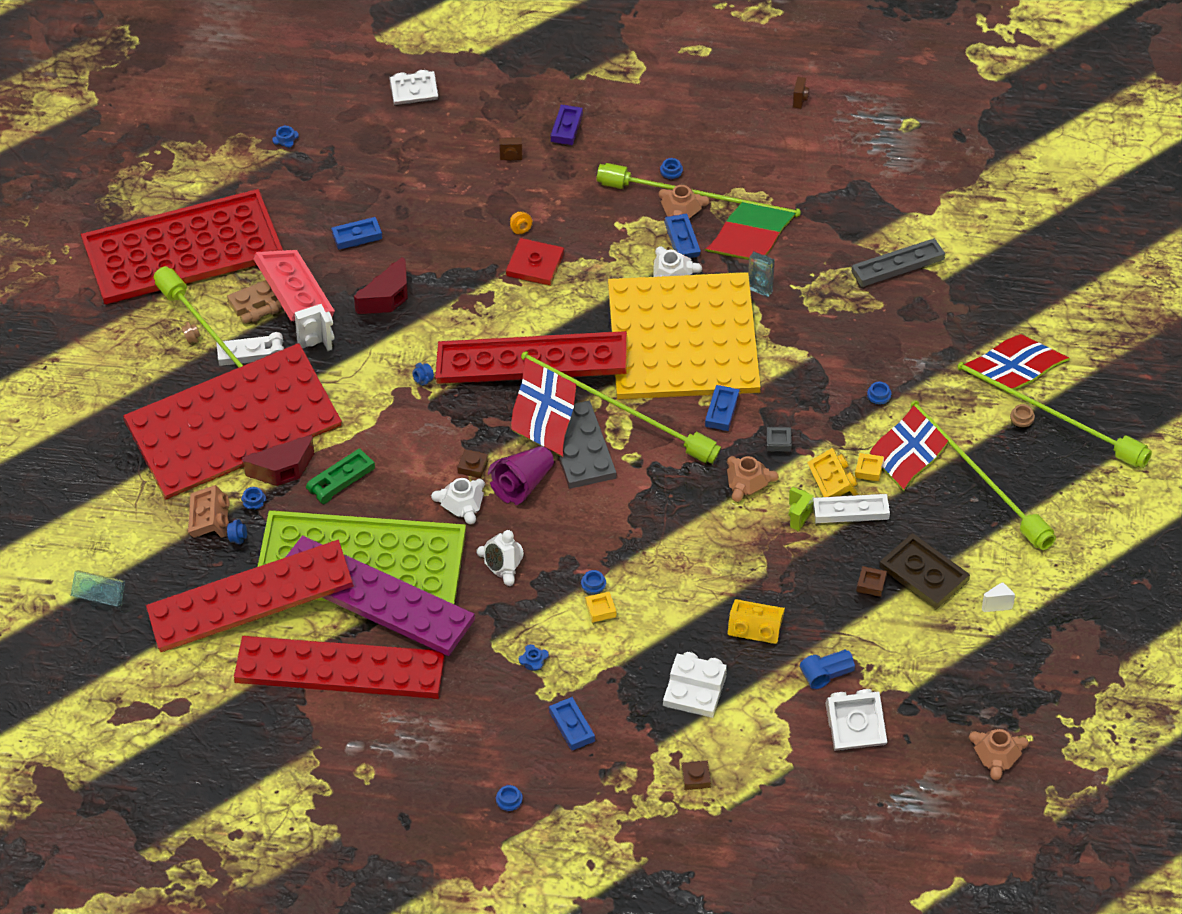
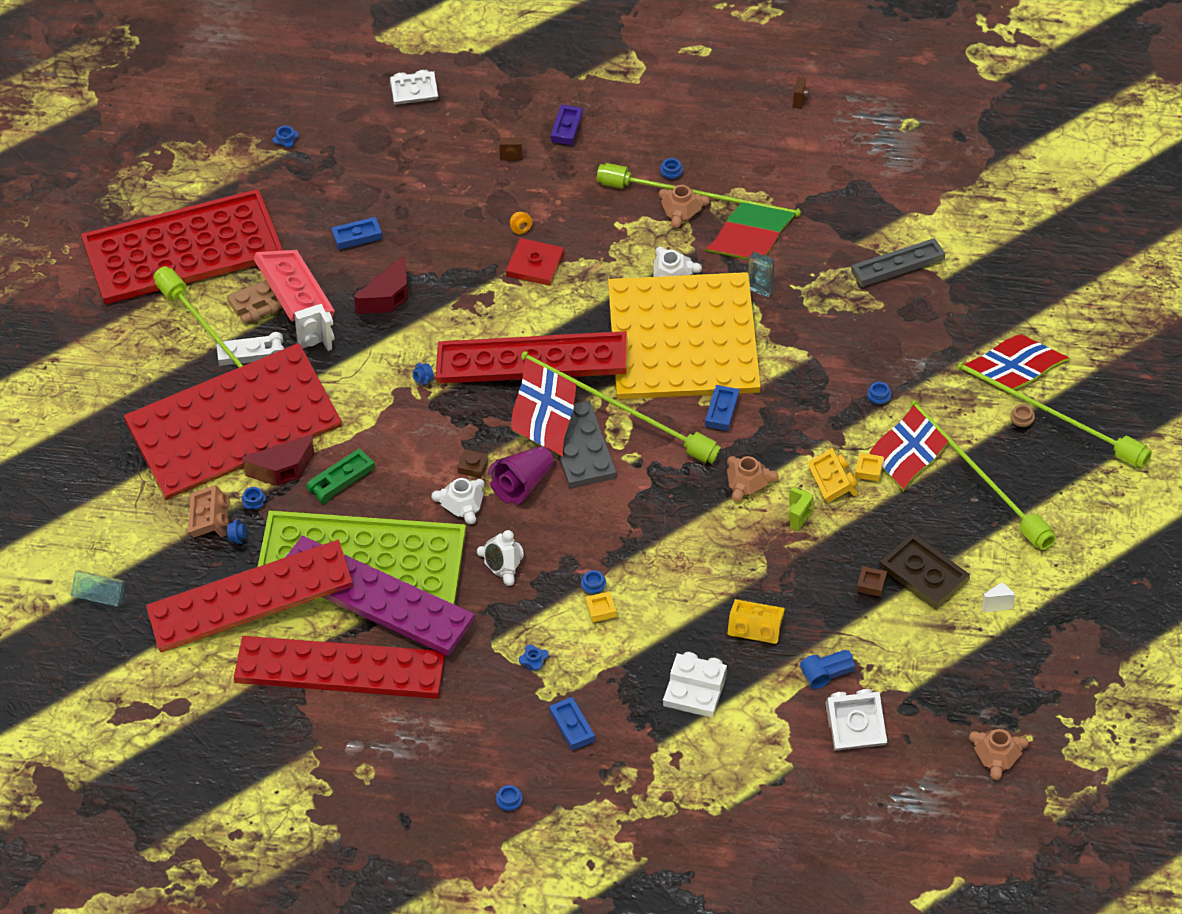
medium nougat plate [181,321,201,344] -> none
blue plate [664,214,701,258] -> none
reddish brown plate [681,760,711,790] -> none
dark grey tile [766,427,792,452] -> none
white plate [813,494,890,523] -> none

